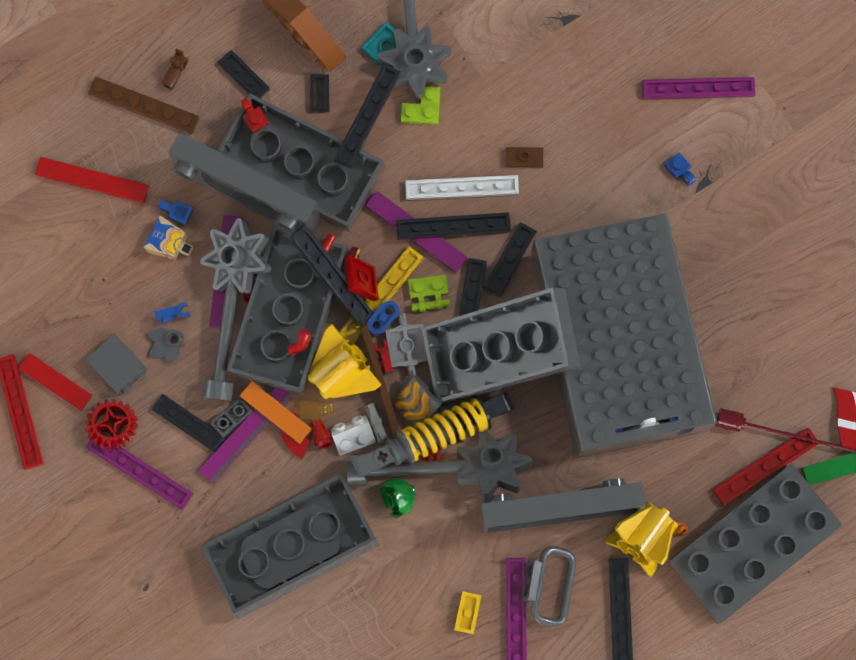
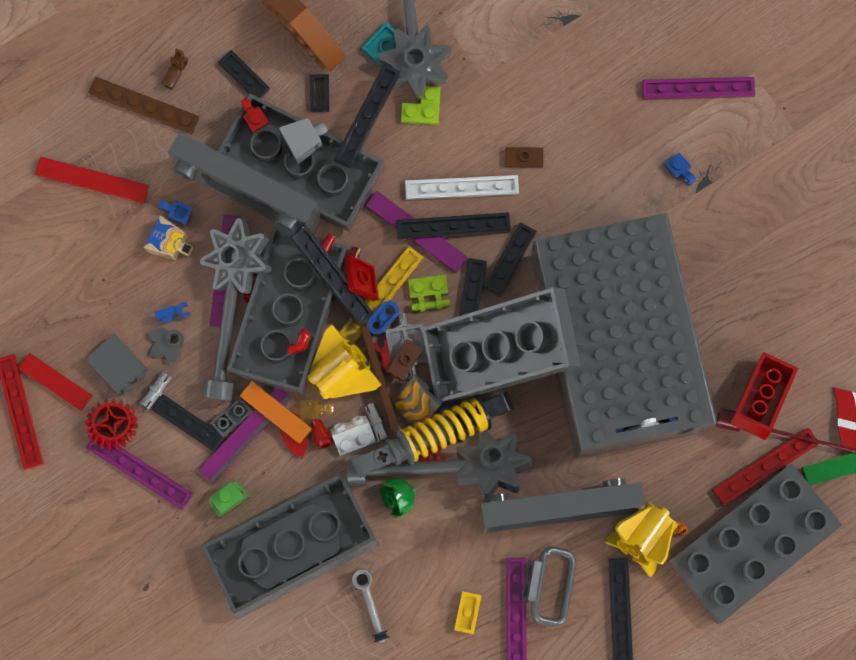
none -> light grey pin [139,371,172,410]
none -> bright green torso [209,481,251,518]
none -> light grey torso [279,118,328,164]
none -> light grey piece [352,570,389,643]
none -> reddish brown plate [386,339,422,382]
none -> red brick [730,352,799,440]

